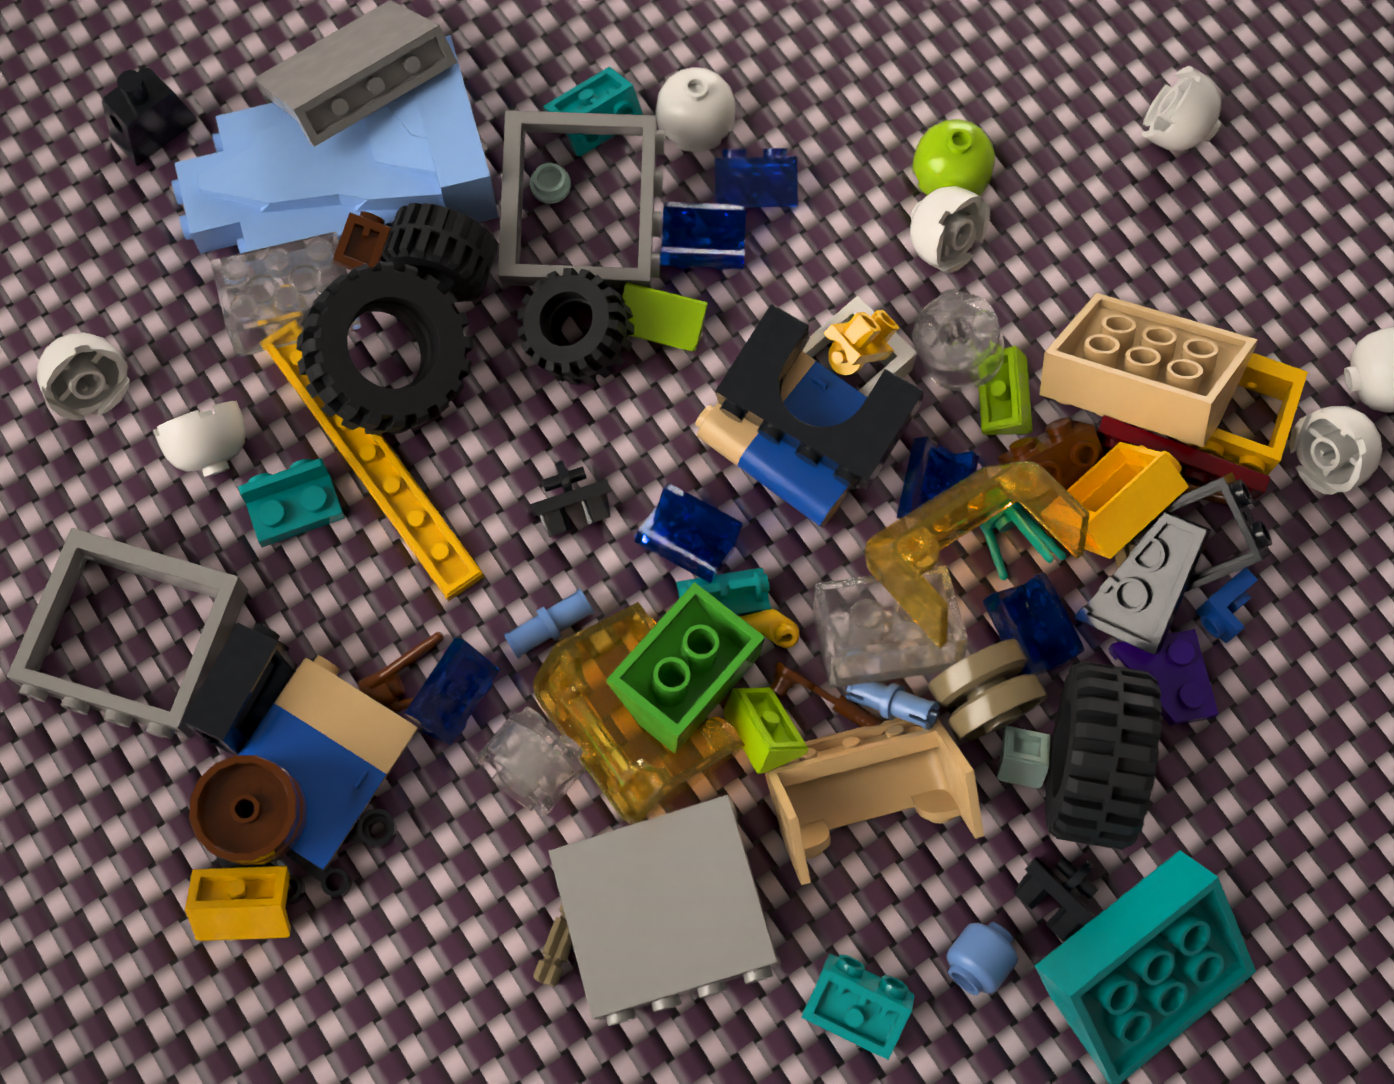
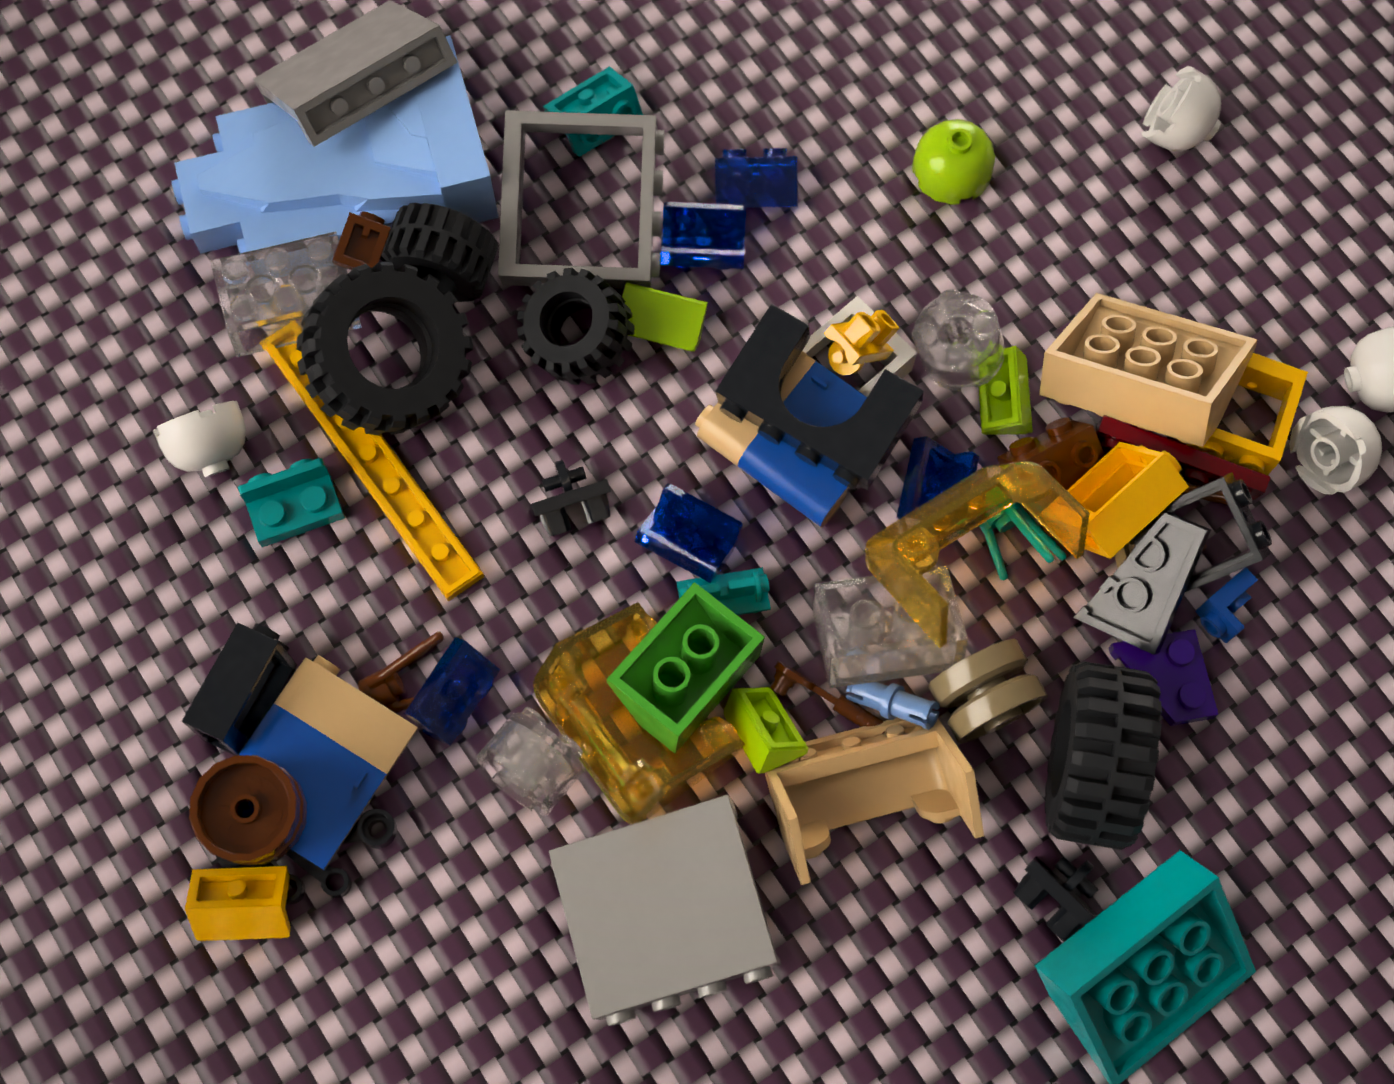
light grey window [7,528,248,739] -> none
white cylinder [36,332,130,421] -> none
black torso [102,67,198,166] -> none
medium blue pin [503,589,594,659] -> none
light aqua plate [530,163,571,204] -> none
dark tan axle [533,903,573,987] -> none
white cylinder [656,67,736,152] -> none
yellow arm [739,609,799,648] -> none
teal bracket [801,953,915,1060] -> none
white cylinder [910,186,990,273] -> none
medium blue head [946,922,1018,995] -> none
clear blue bracket [982,572,1085,676] -> none
light aqua slope [997,726,1050,788] -> none

